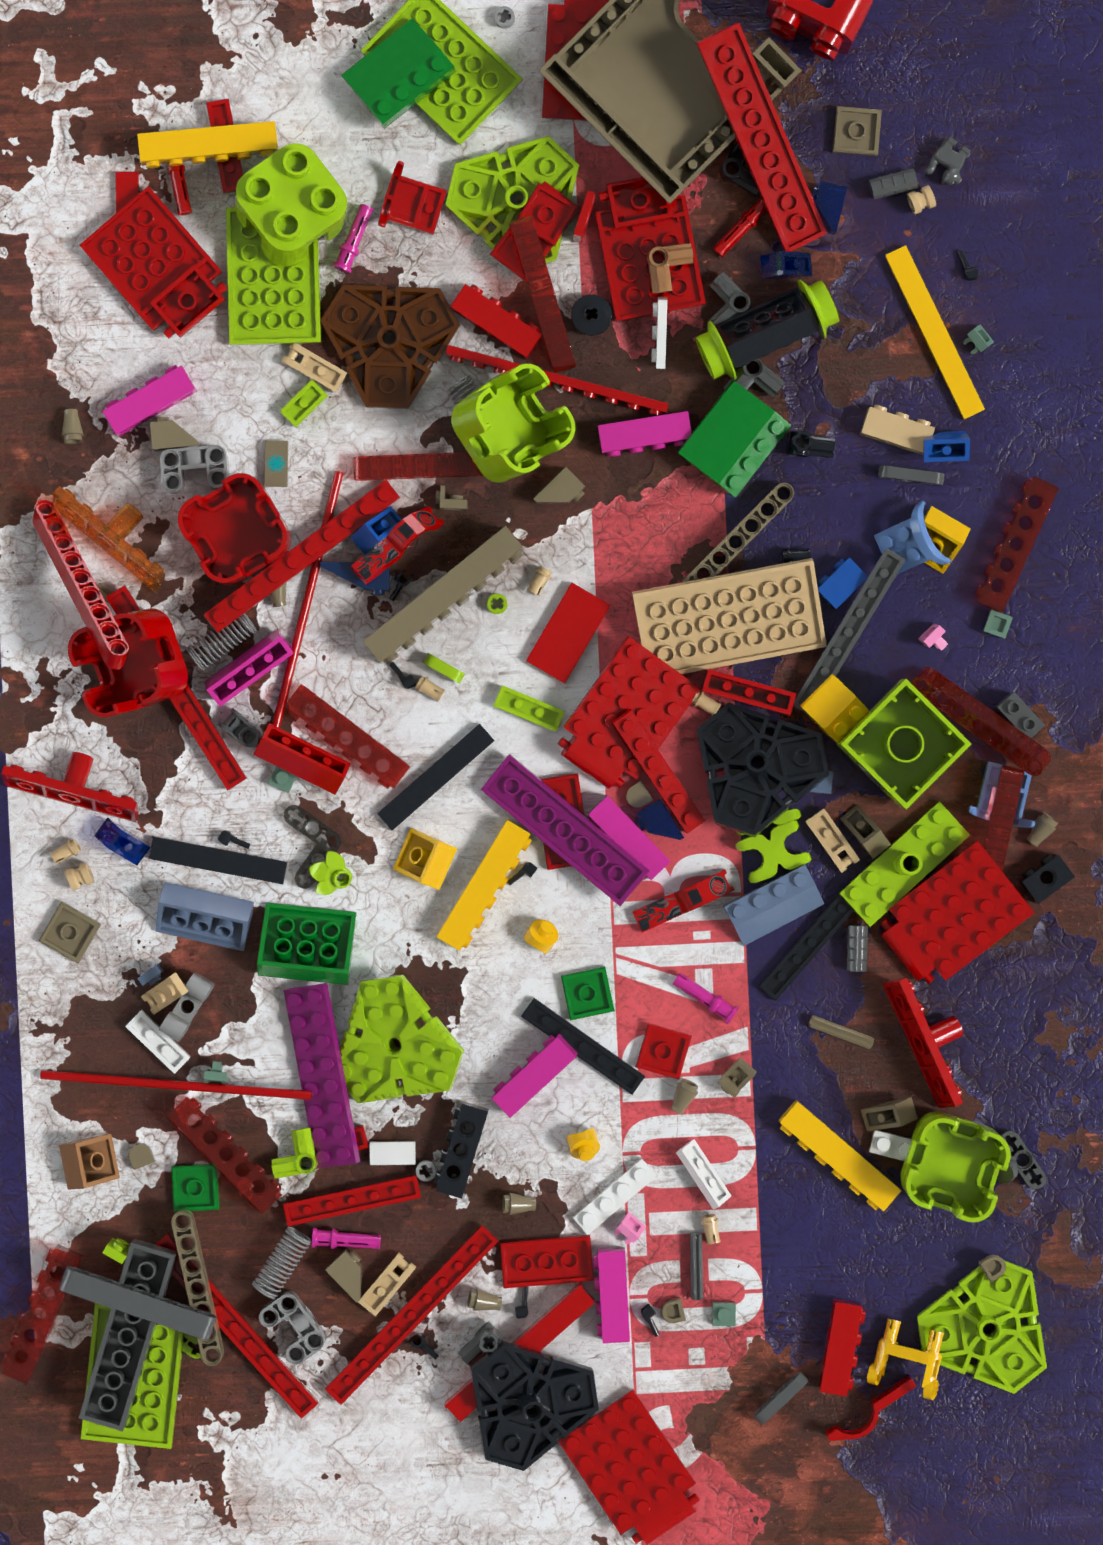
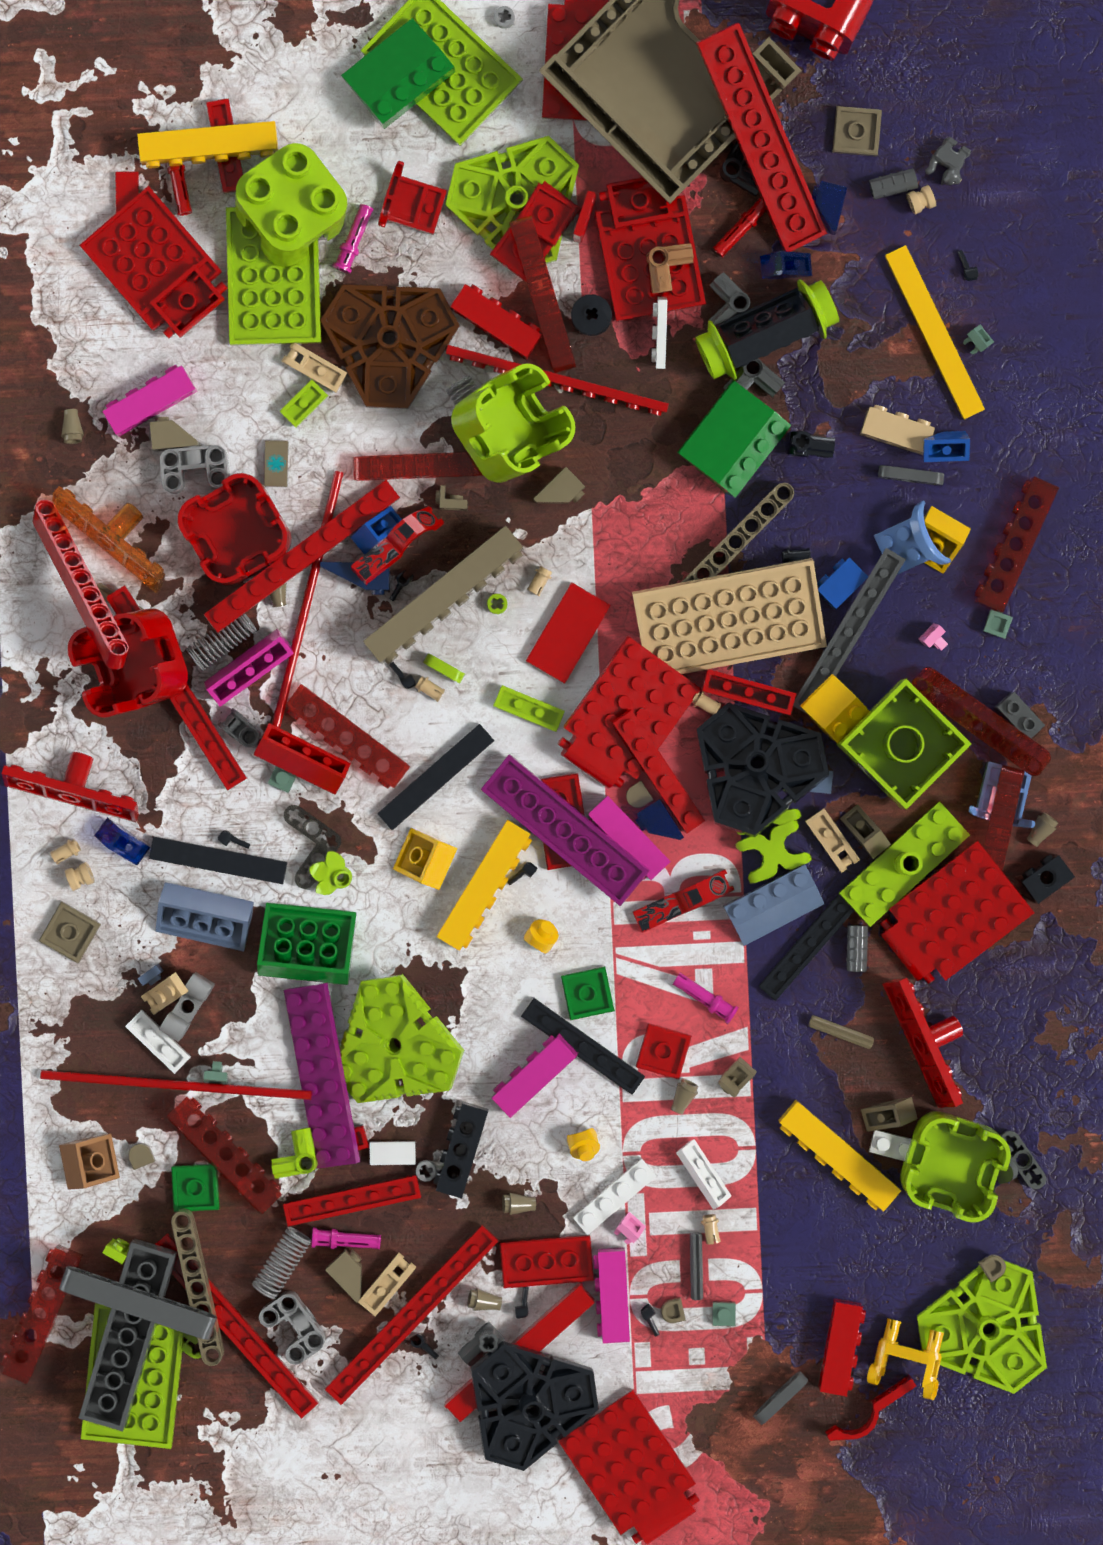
dark pink brick [598,411,692,457] -> none

